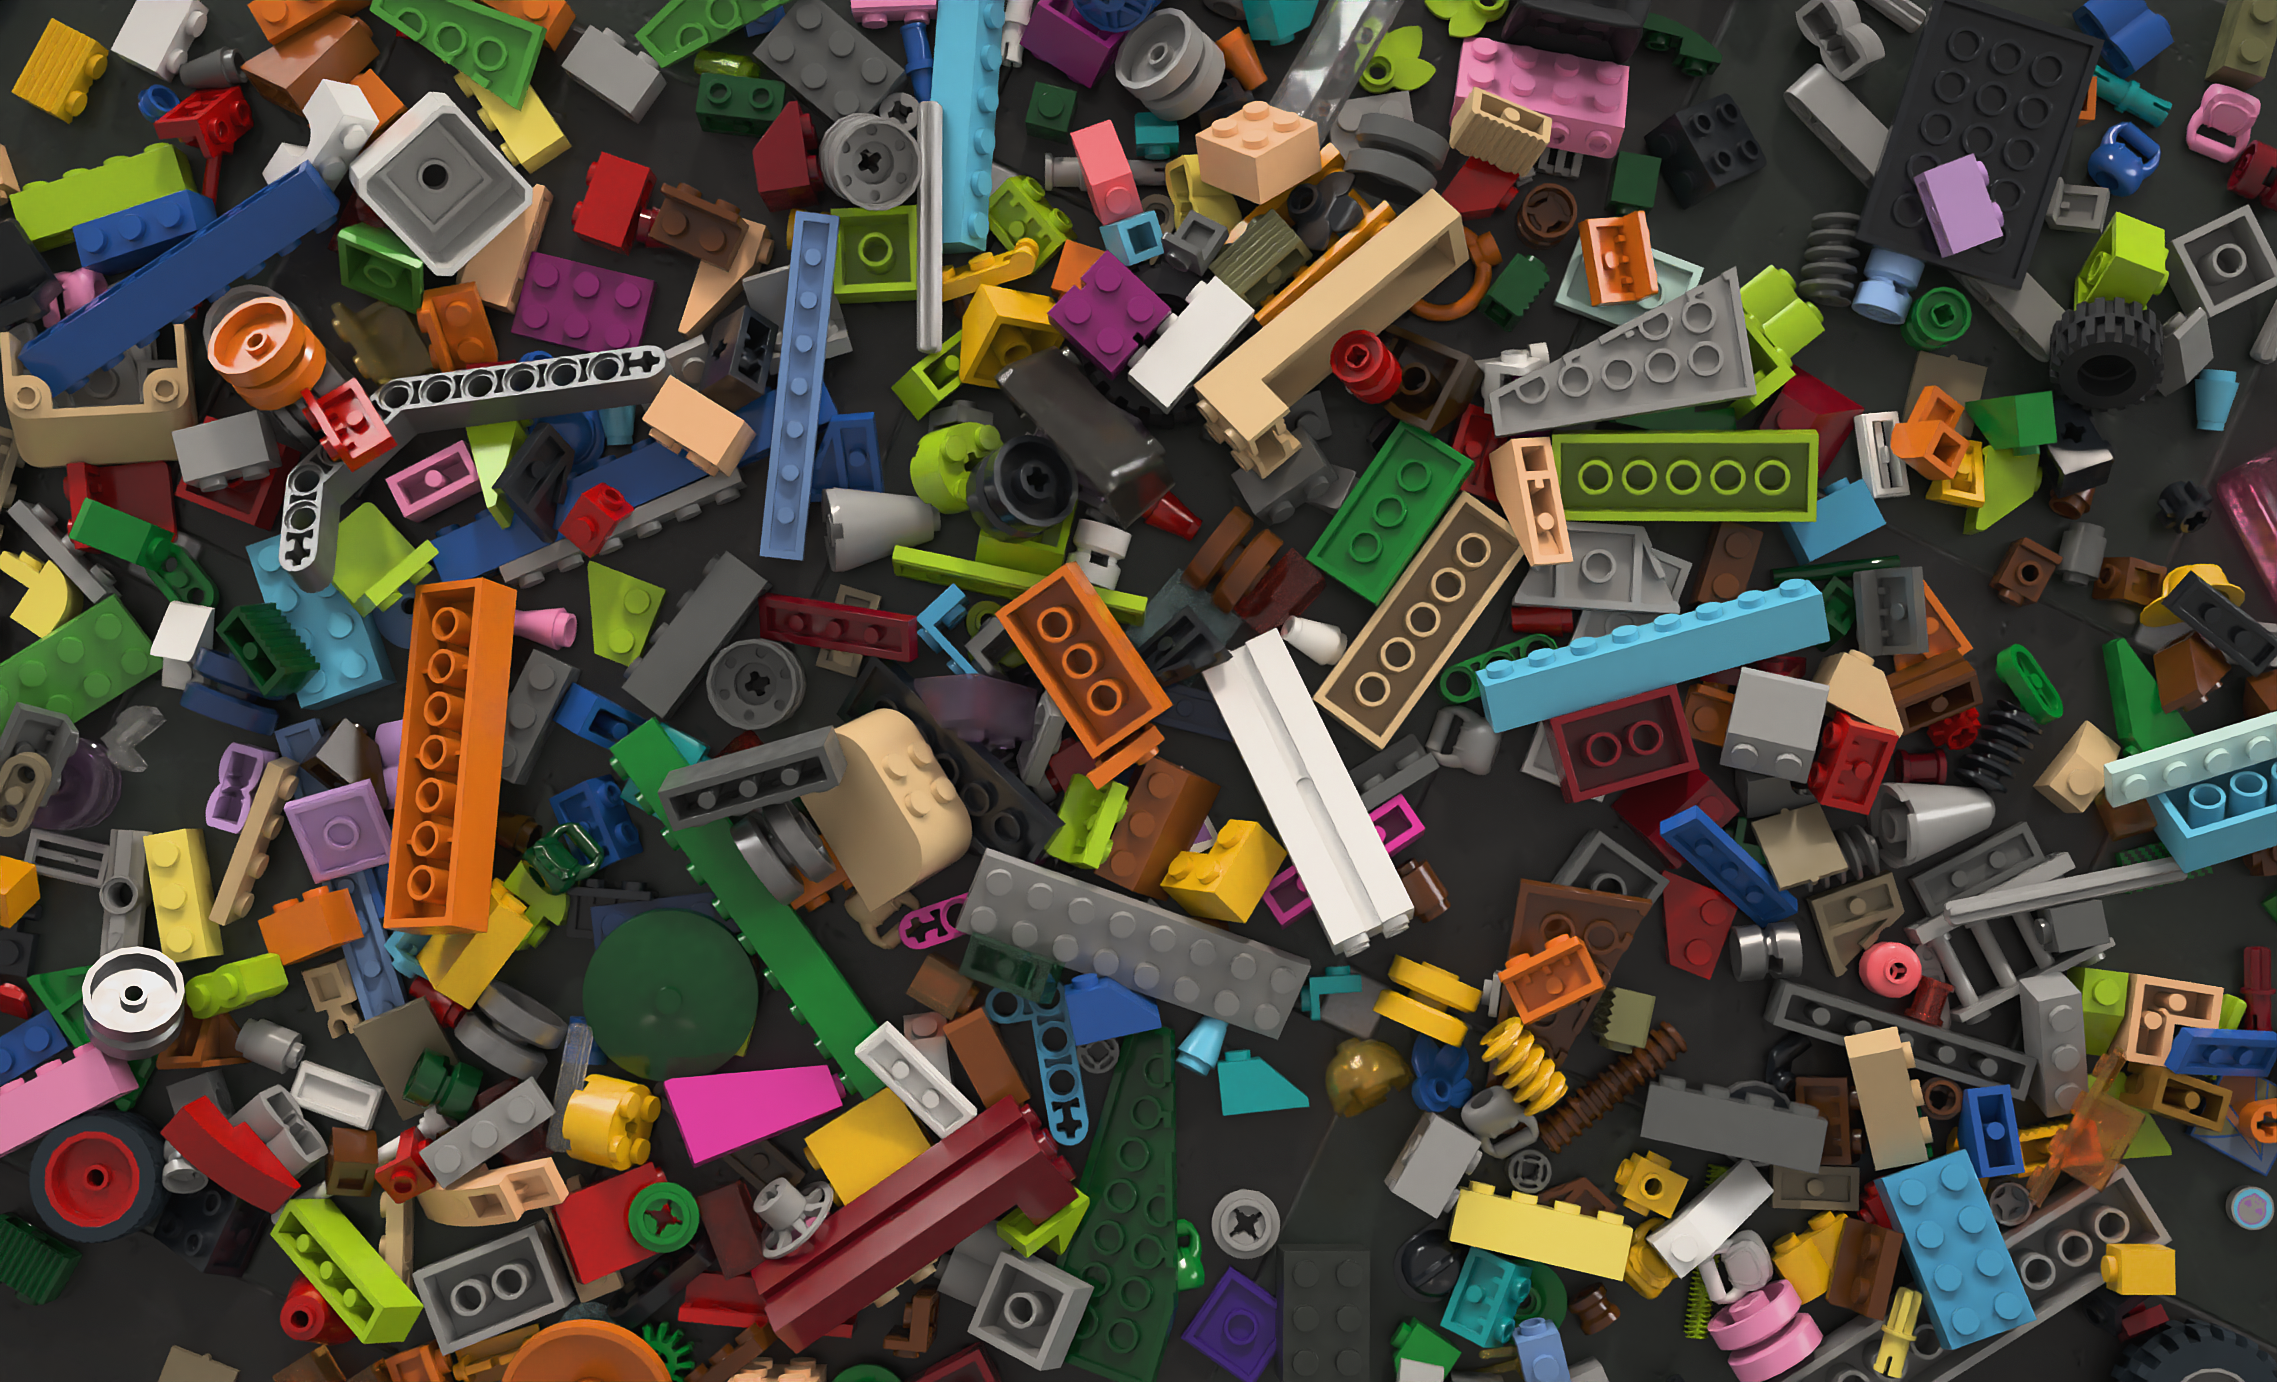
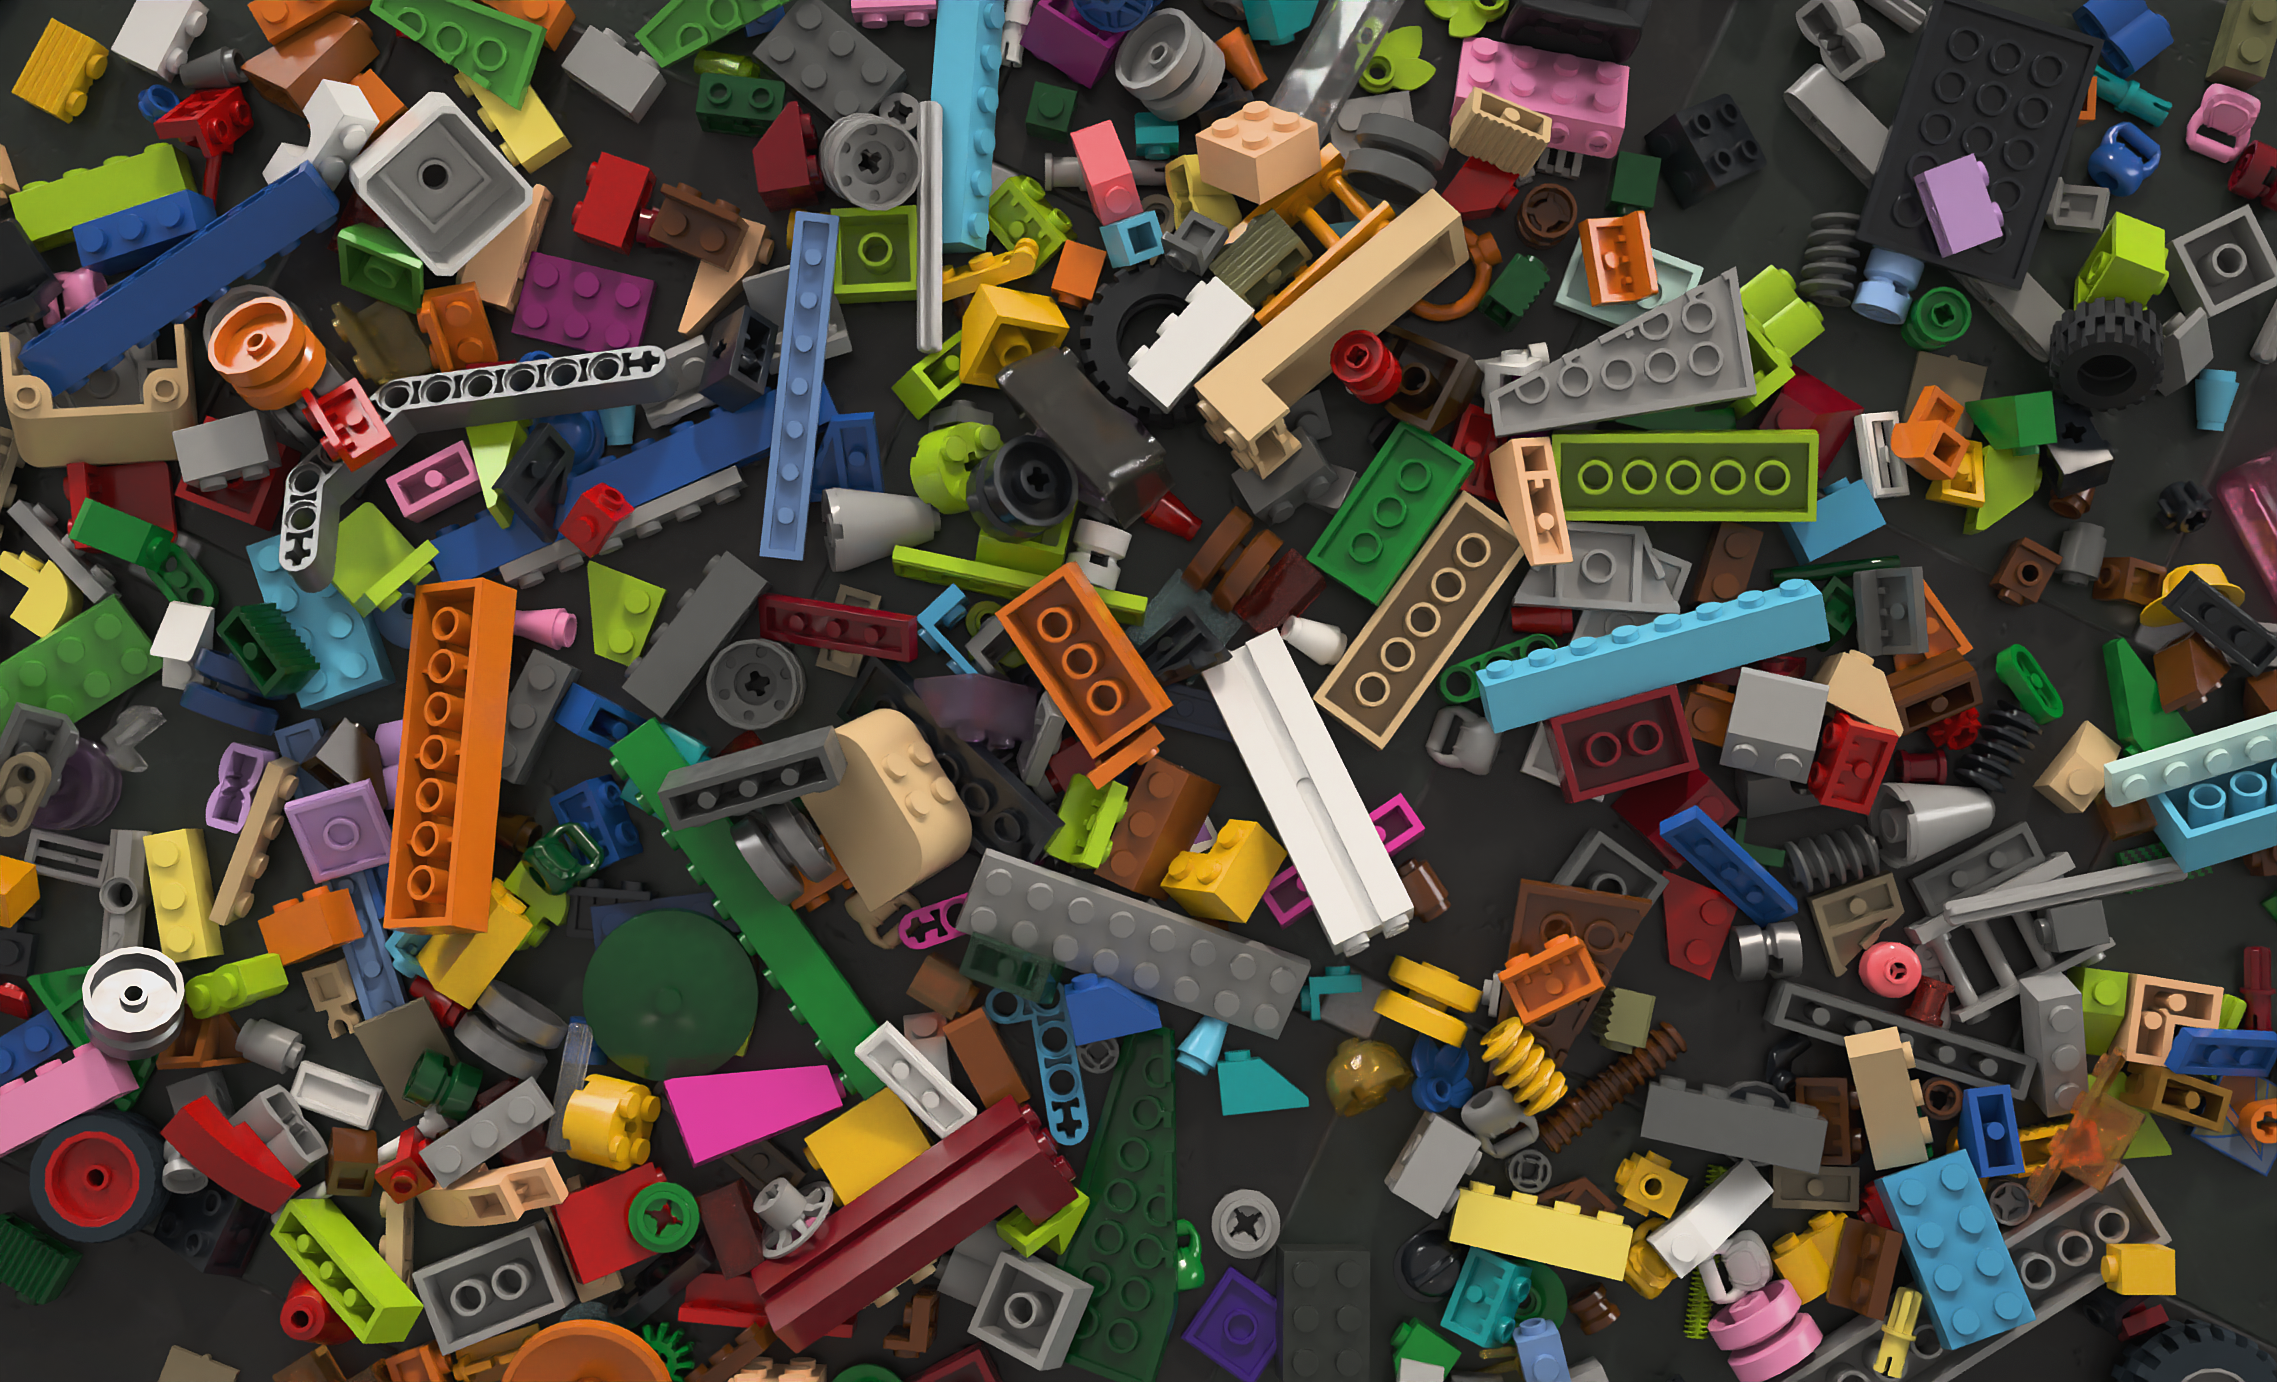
light nougat brick [642,375,757,477] -> none
blue pin [900,22,934,103] -> none
magenta piece [1047,249,1172,381] -> none
black plate [1287,171,1363,251] -> none
dark grey bracket [1348,734,1440,812] -> none
dark green slope [1640,12,1723,77] -> none
dark tan piece [1751,802,1848,892] -> none
tile [2226,1185,2274,1230] -> none

